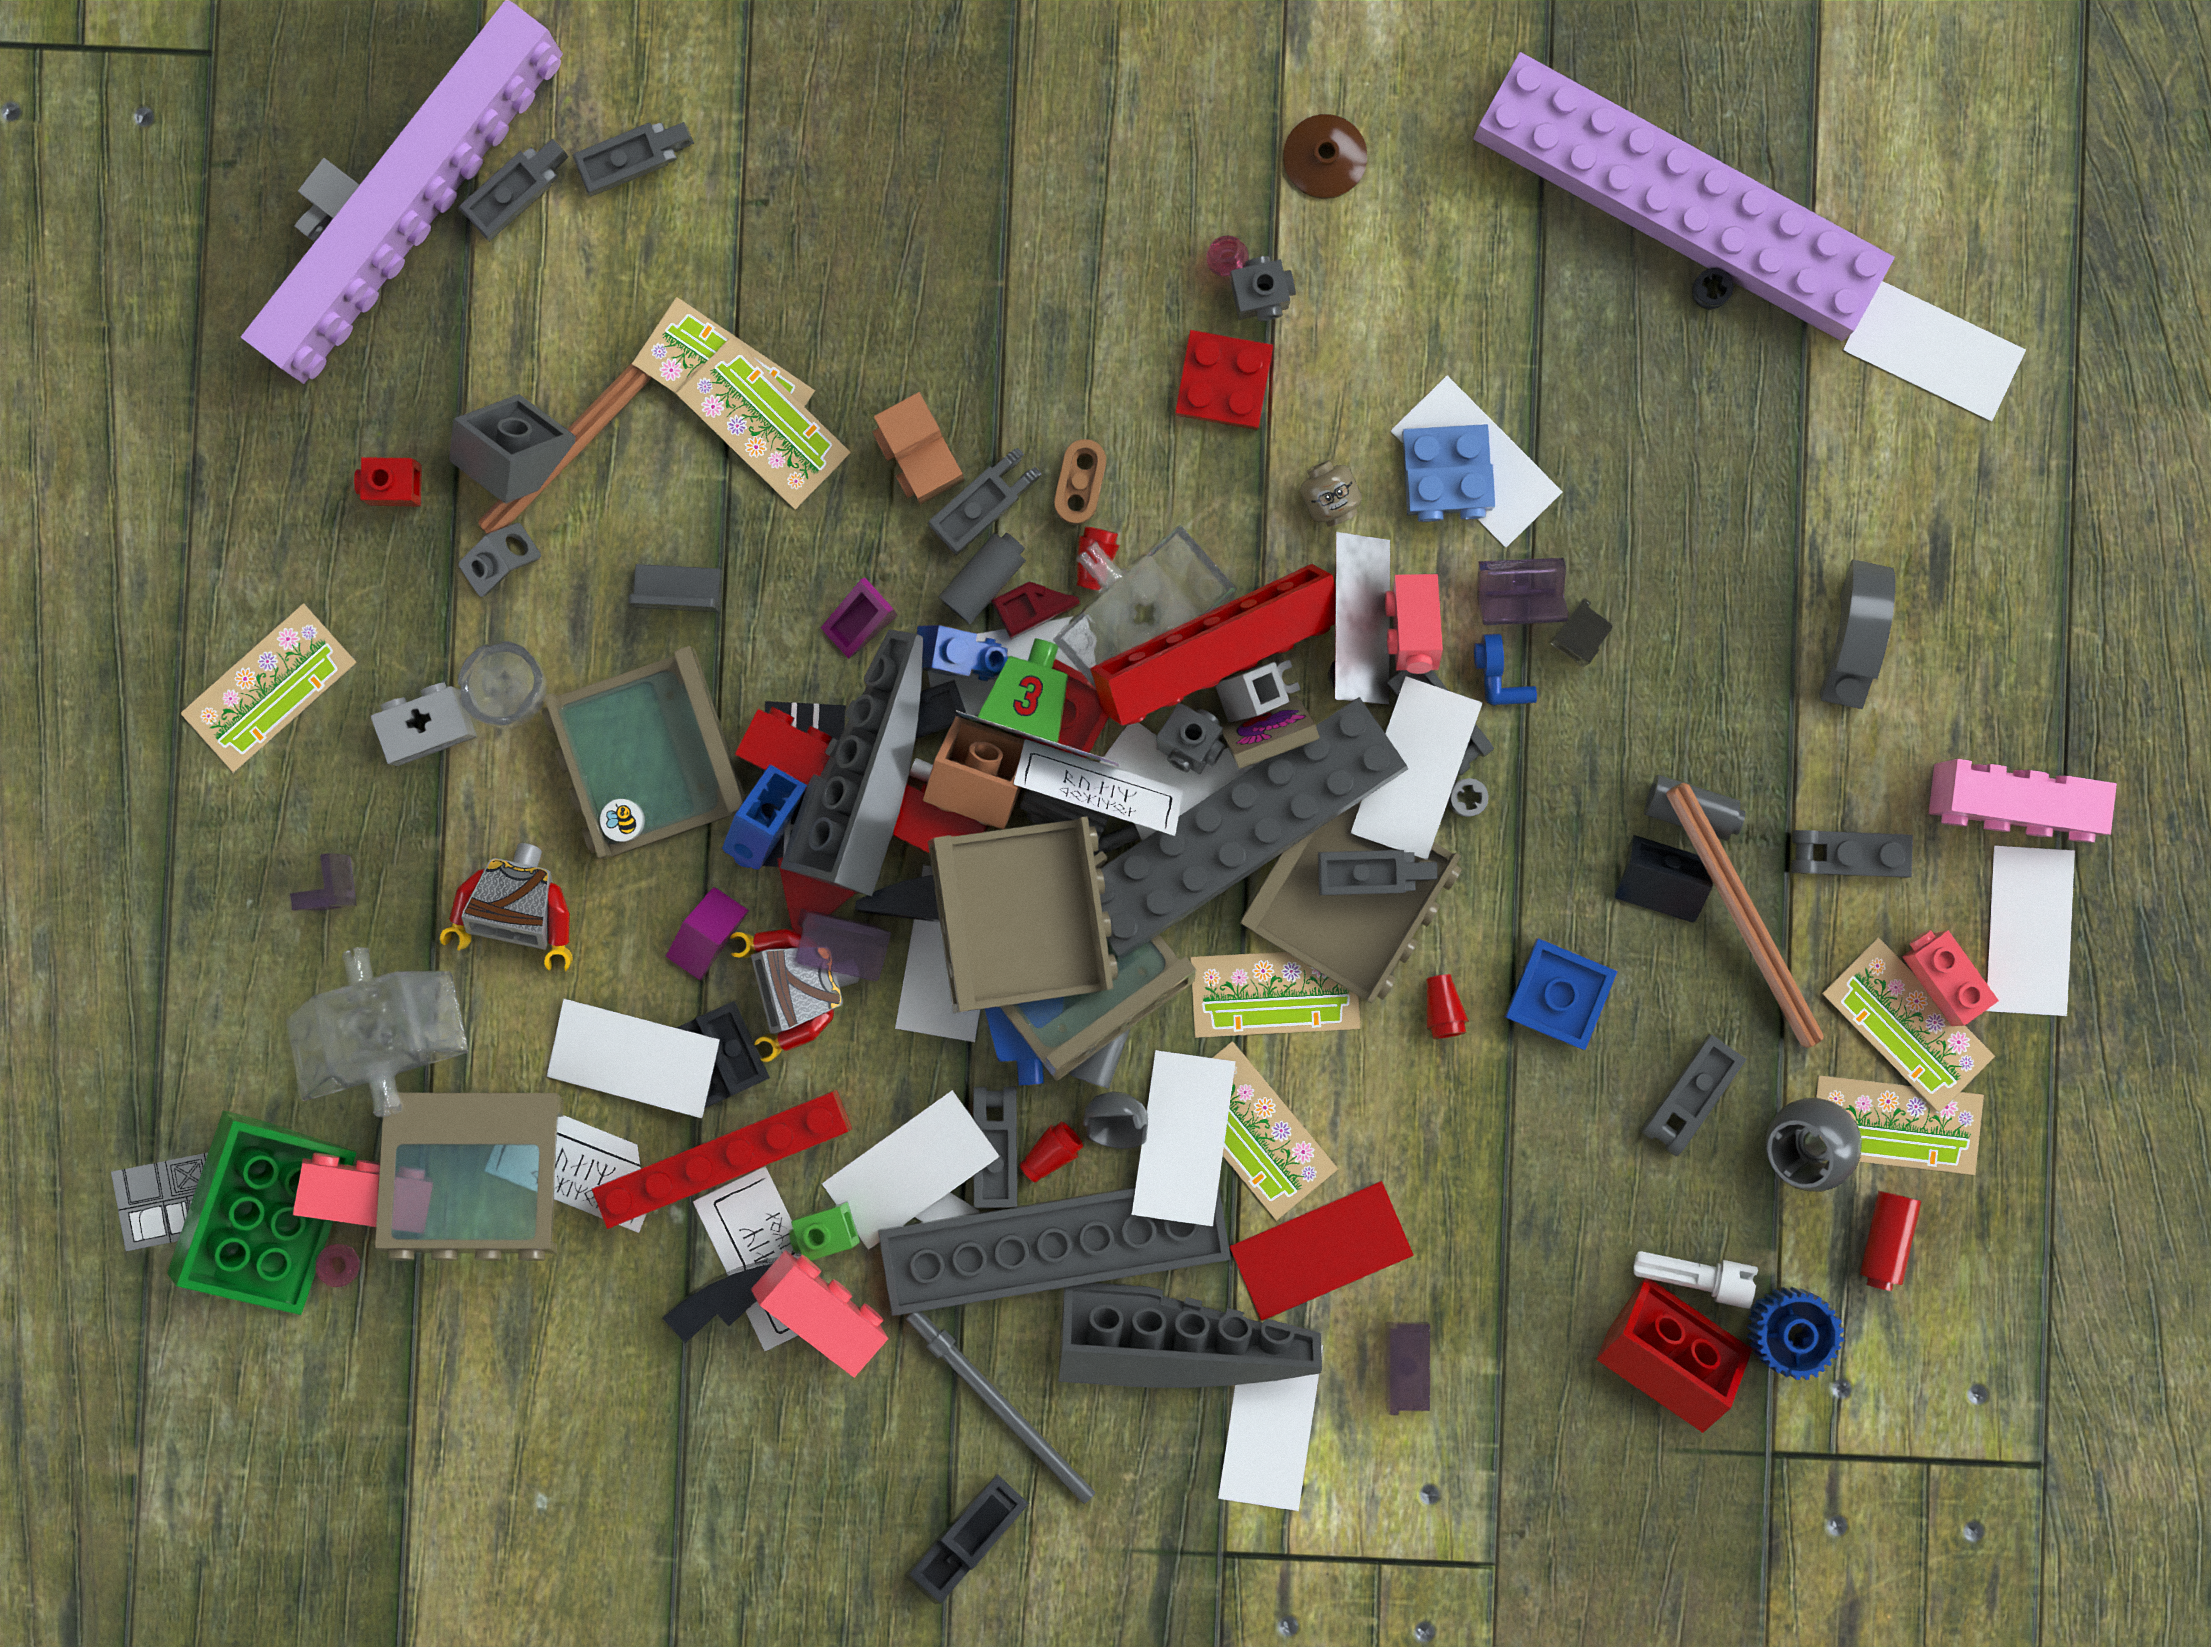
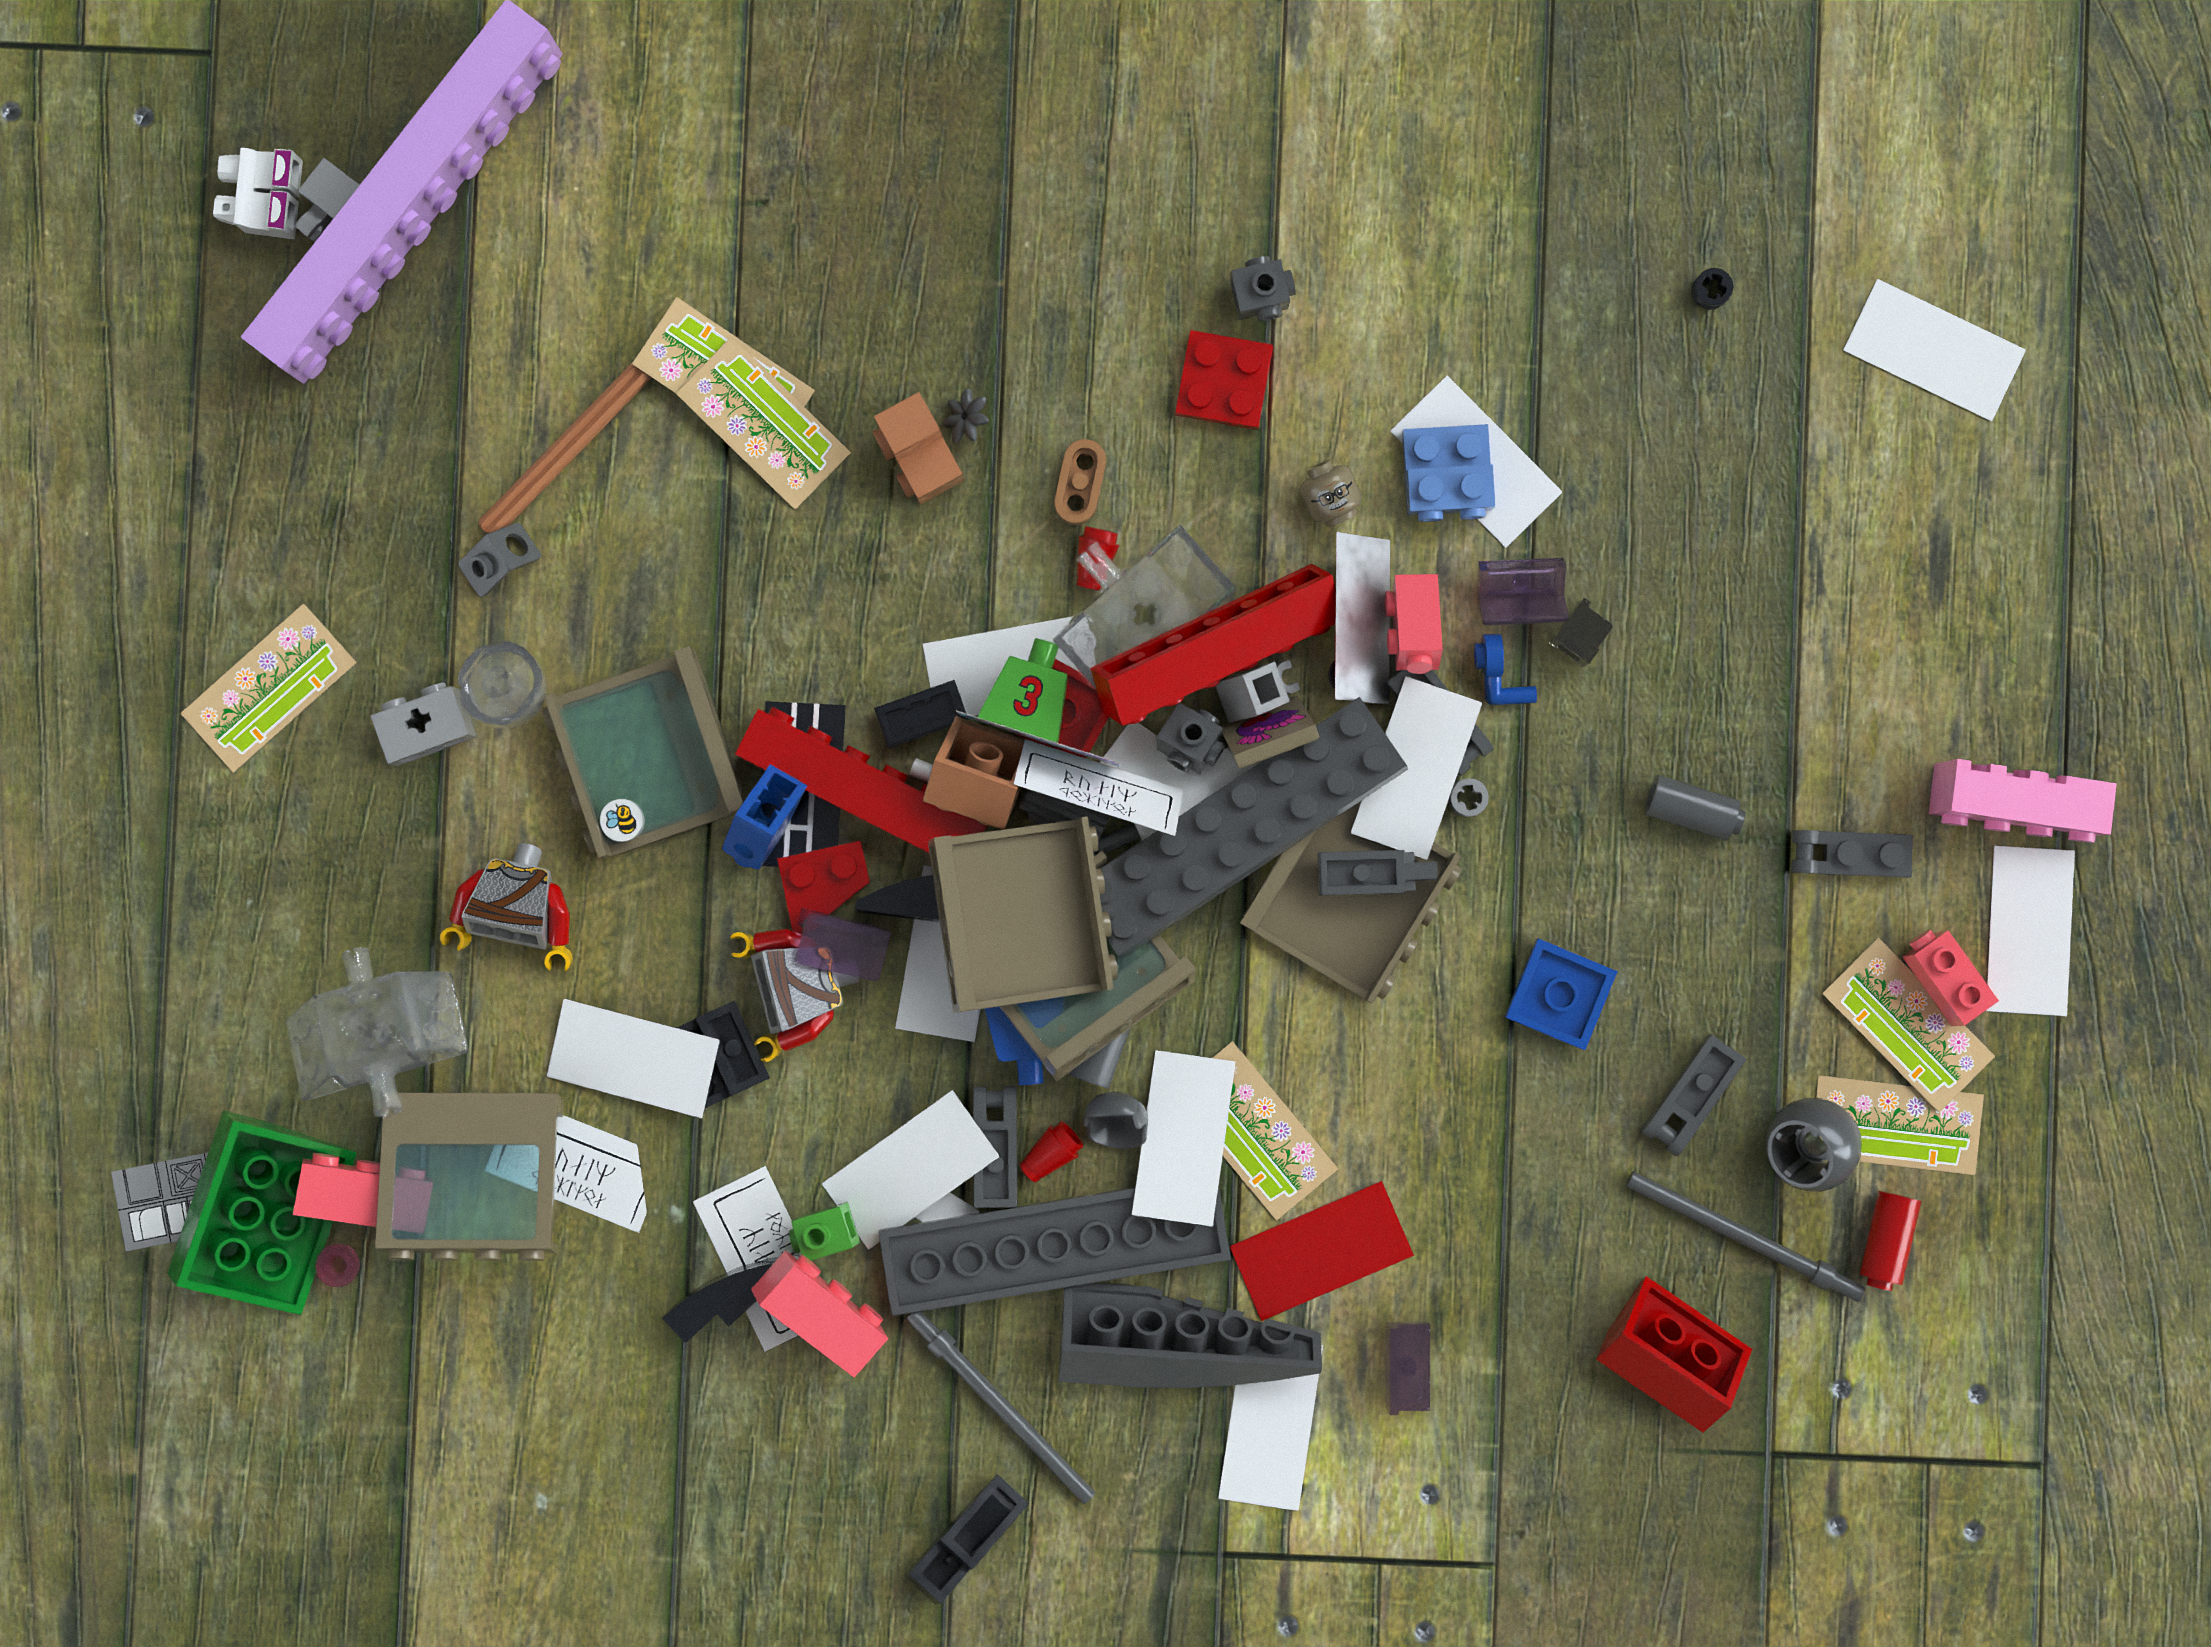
clear purple panel [290,853,357,912] -> none
red brick [354,457,422,507] -> none
dark grey slope [449,394,576,504] -> none
dark grey hinge [458,139,569,242] -> none
dark grey hinge [572,122,694,197] -> none
red brick [592,1089,853,1229] -> none
dark grey panel [628,564,722,613] -> none
magenta slope [665,886,750,981] -> none
dark grey wedge [780,629,923,896] -> none
magenta slope [820,577,898,659] -> none
blue brick [916,625,1008,682] -> none
dark grey hinge [927,448,1042,556] -> none
dark grey brick [938,532,1026,625] -> none
dark red tile [991,581,1081,640] -> none
sticker [1191,952,1361,1038] -> none
clear pink plate [1206,235,1249,276] -> none
reddish brown dish [1283,114,1367,199] -> none
red cone [1426,974,1469,1039] -> none
lavender brick [1473,52,1895,341] -> none
black panel [1615,835,1713,922] -> none
white piece [1633,1251,1758,1309] -> none
nougat axle [1667,783,1824,1048] -> none
blue brick [1747,1287,1845,1380] -> none
dark grey arch [1819,559,1895,709] -> none
none -> white hips [213,148,303,239]
none -> dark grey plant [943,389,989,443]
none -> dark grey bar [1626,1171,1865,1302]

